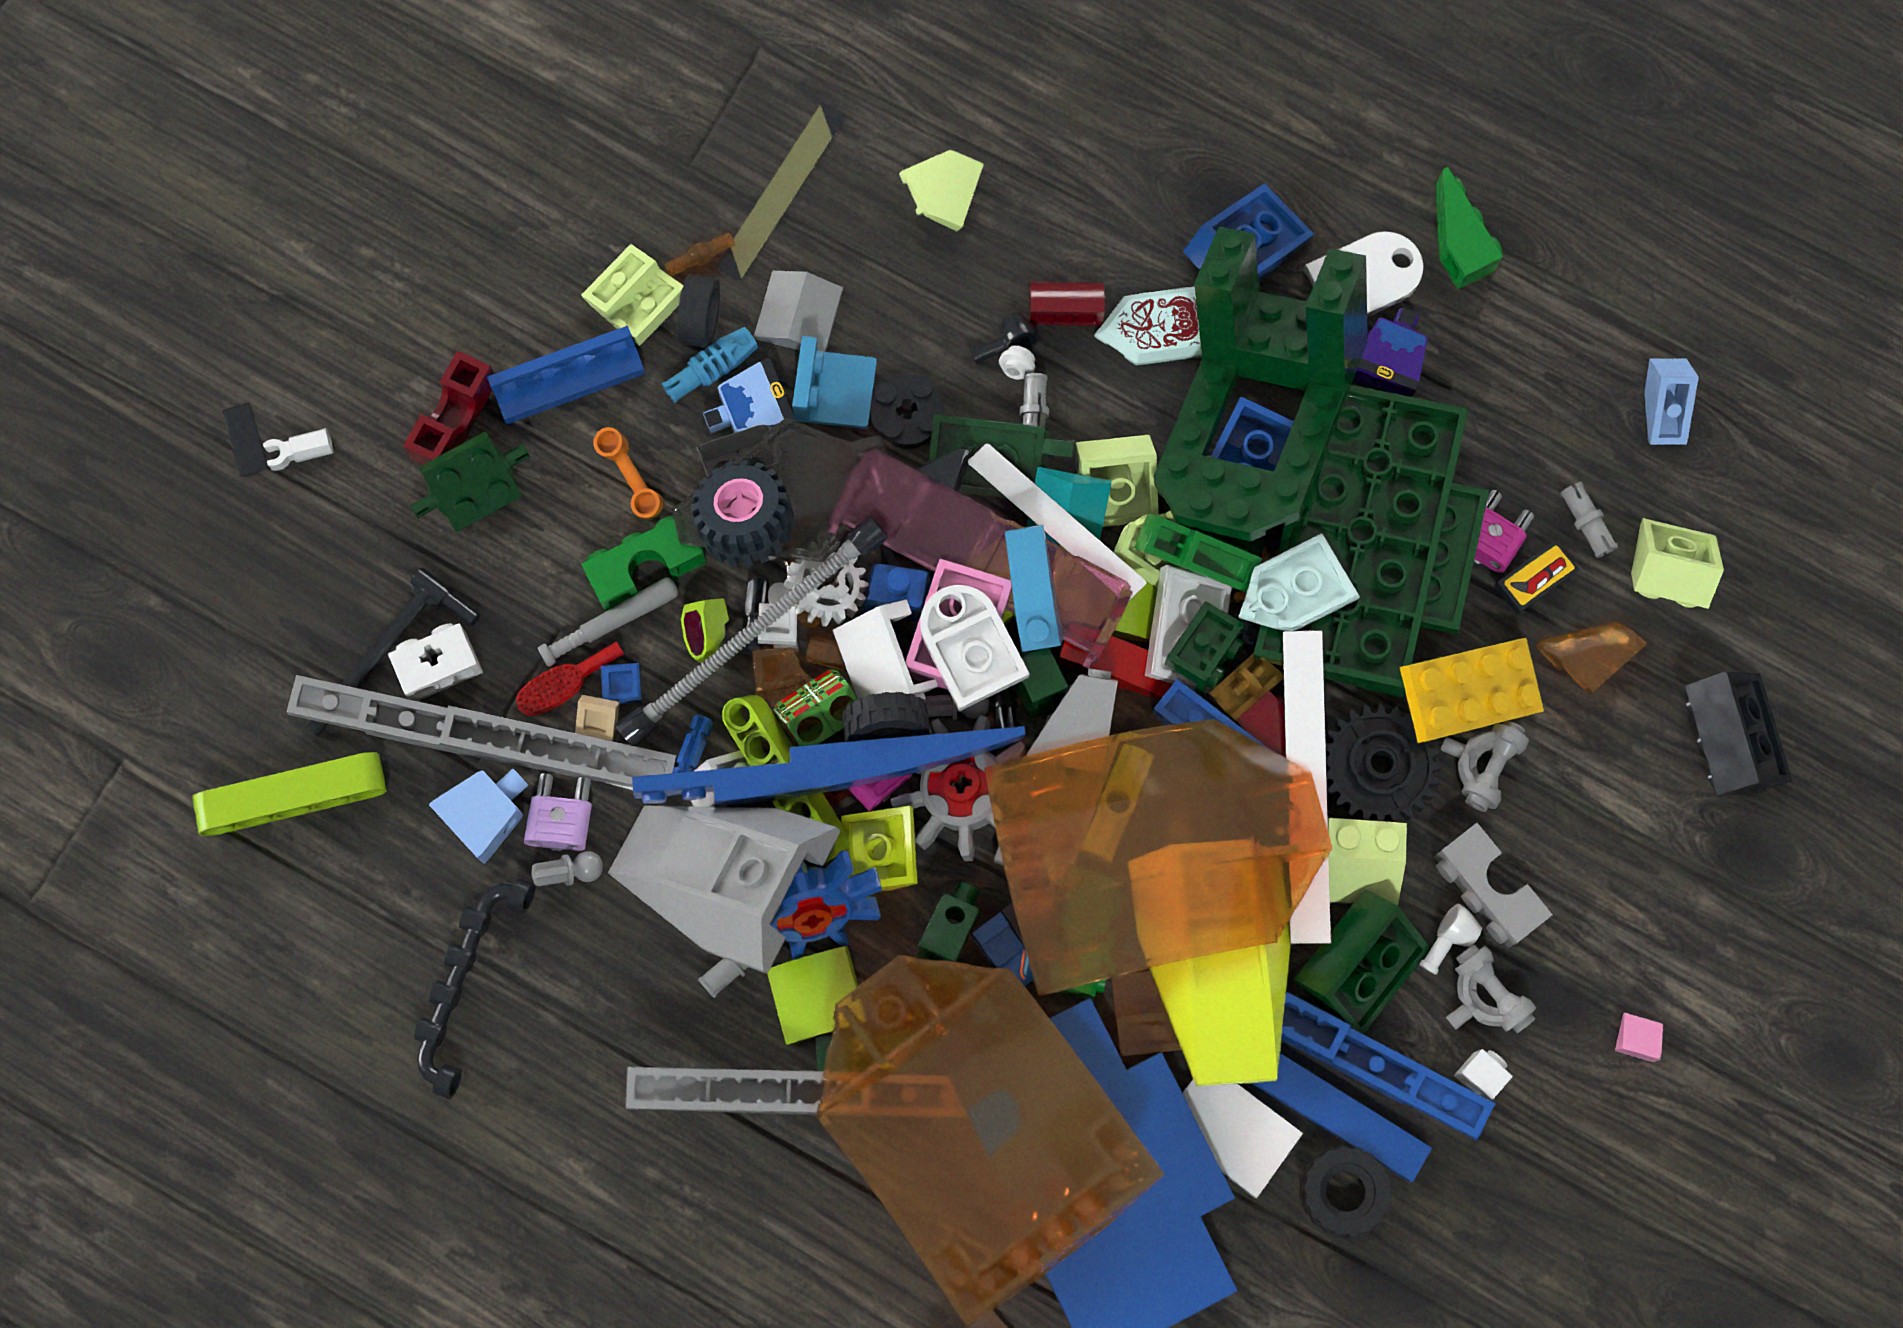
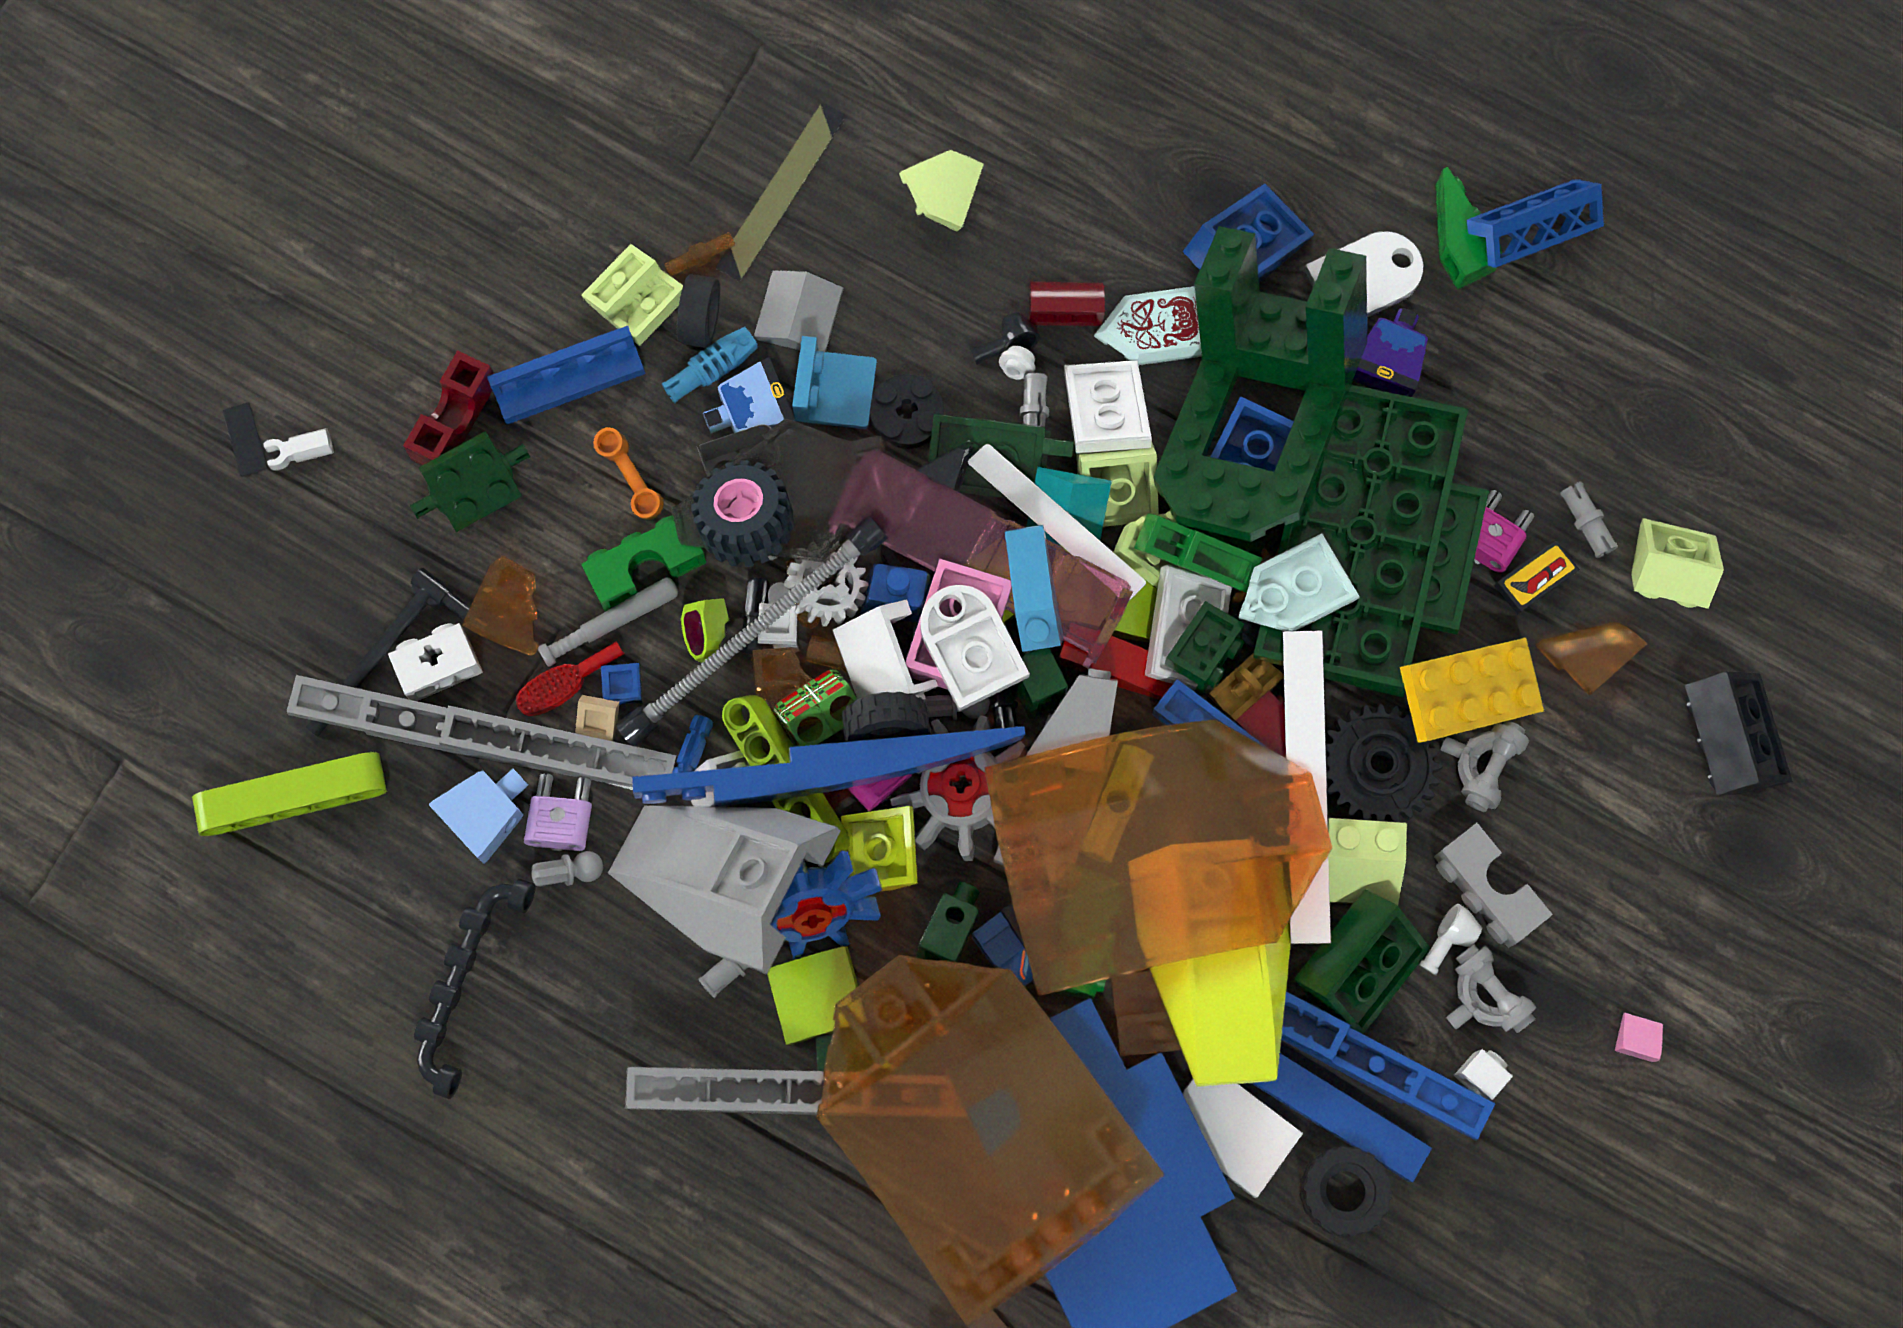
light blue slope [1644,359,1699,445] -> none
none -> clear orange slope [462,555,538,656]
none -> white tile [1064,361,1152,453]
none -> blue fence [1467,179,1604,268]

